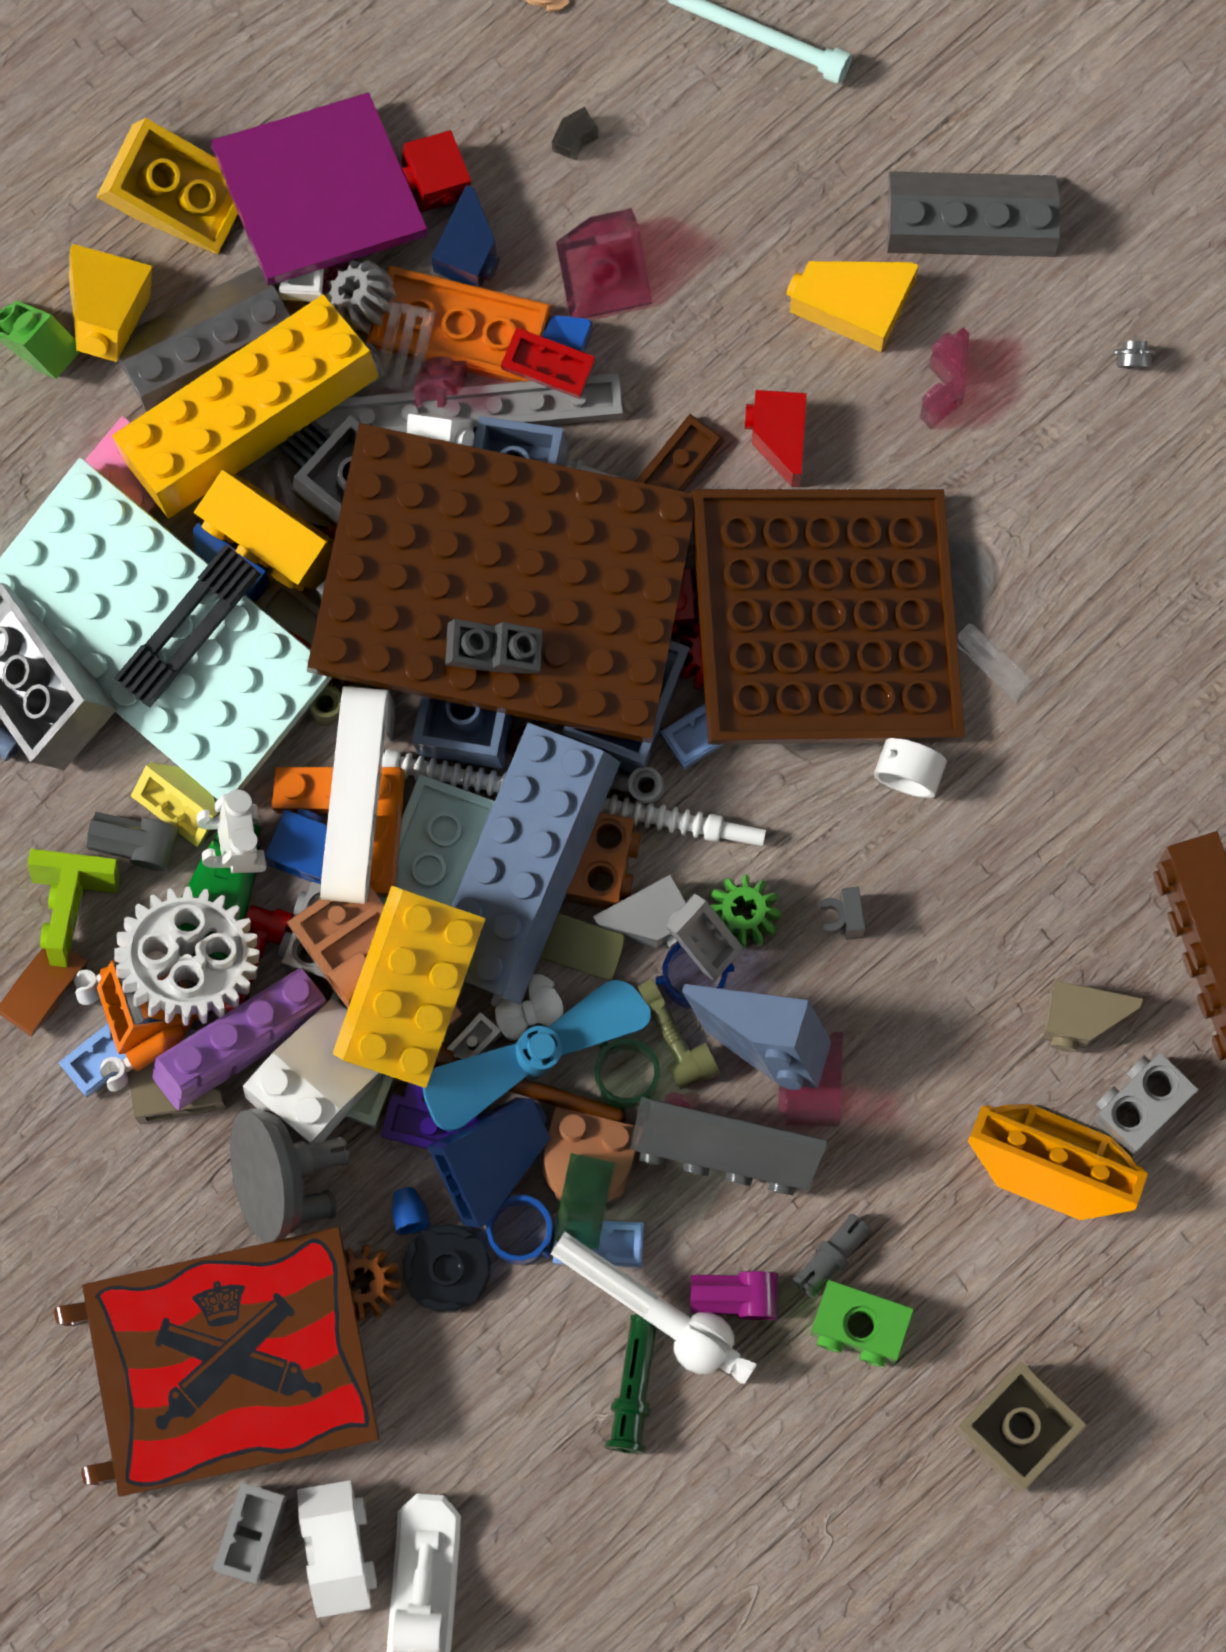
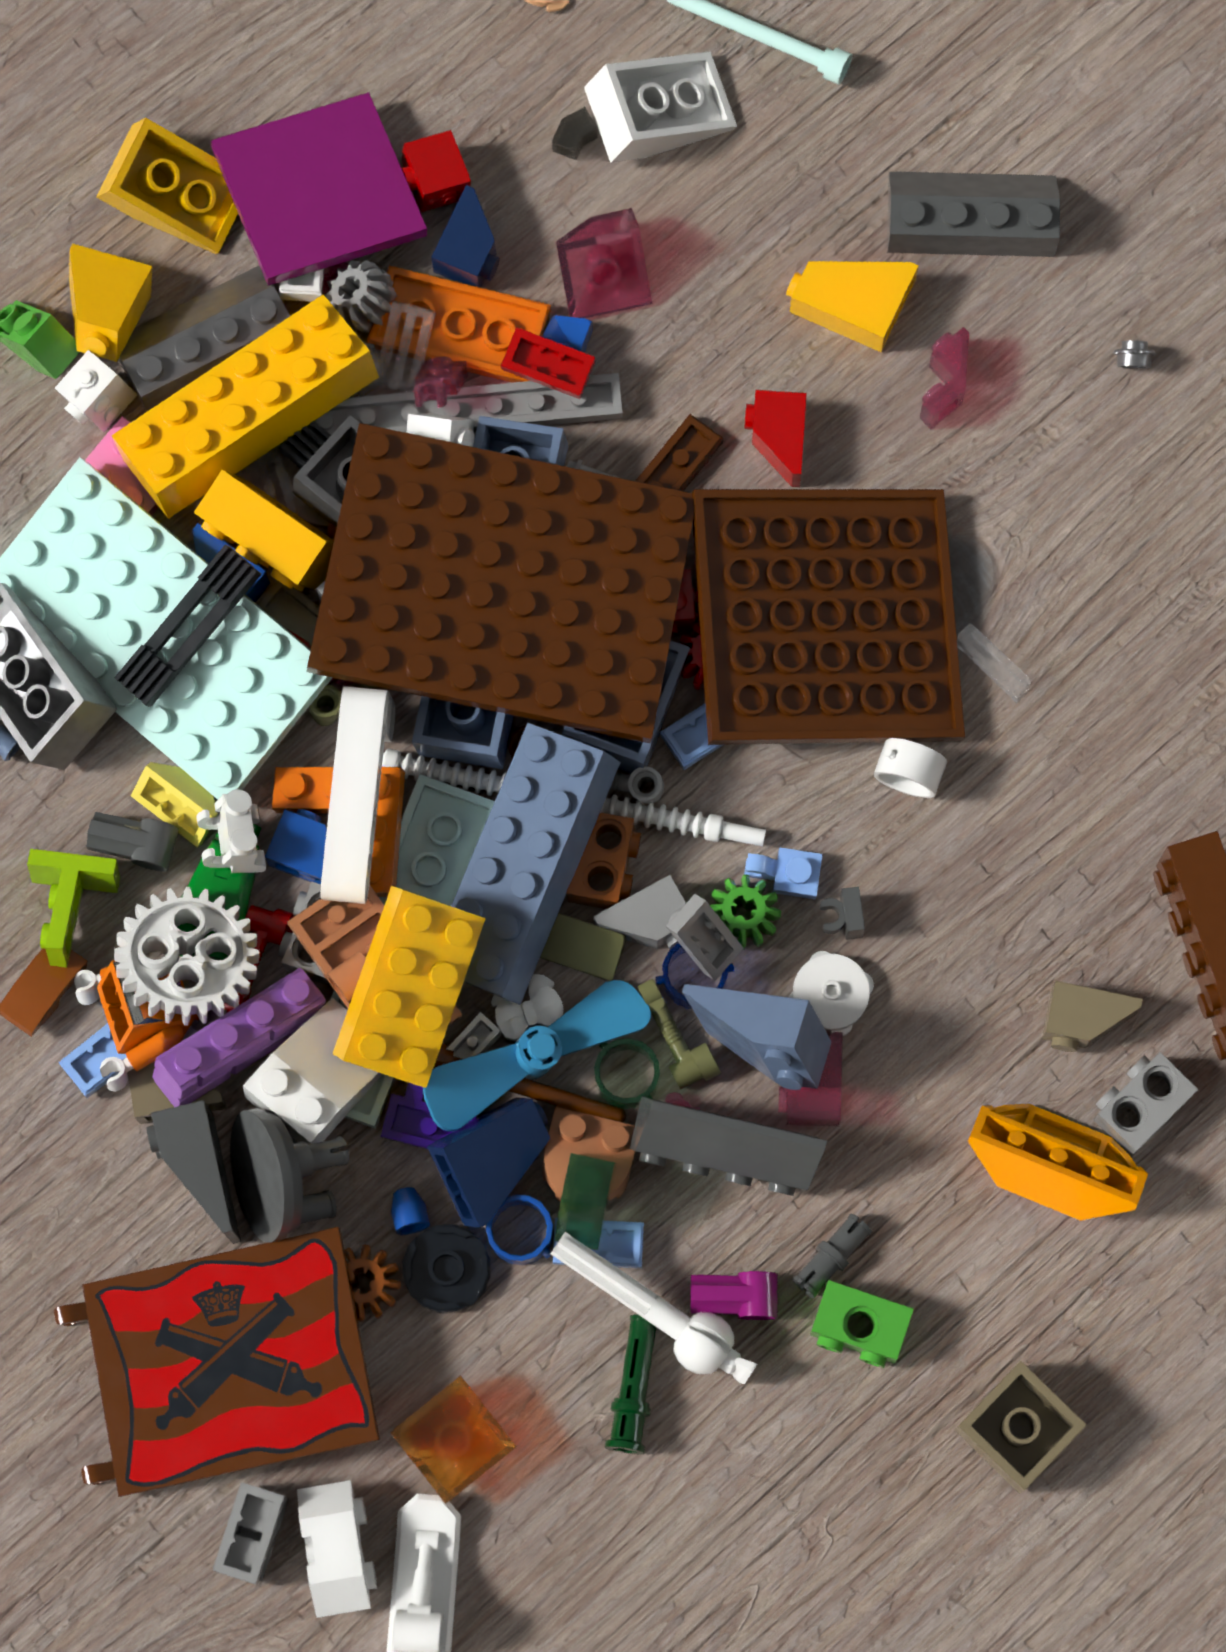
dark grey slope [445,619,542,673] -> none
none -> white head [55,350,137,432]
none -> dark grey slope [146,1100,241,1244]
none -> clear orange slope [390,1376,517,1504]
none -> white slope [584,52,737,163]
none -> light blue plate [744,847,822,899]
none -> white piece [789,951,874,1037]

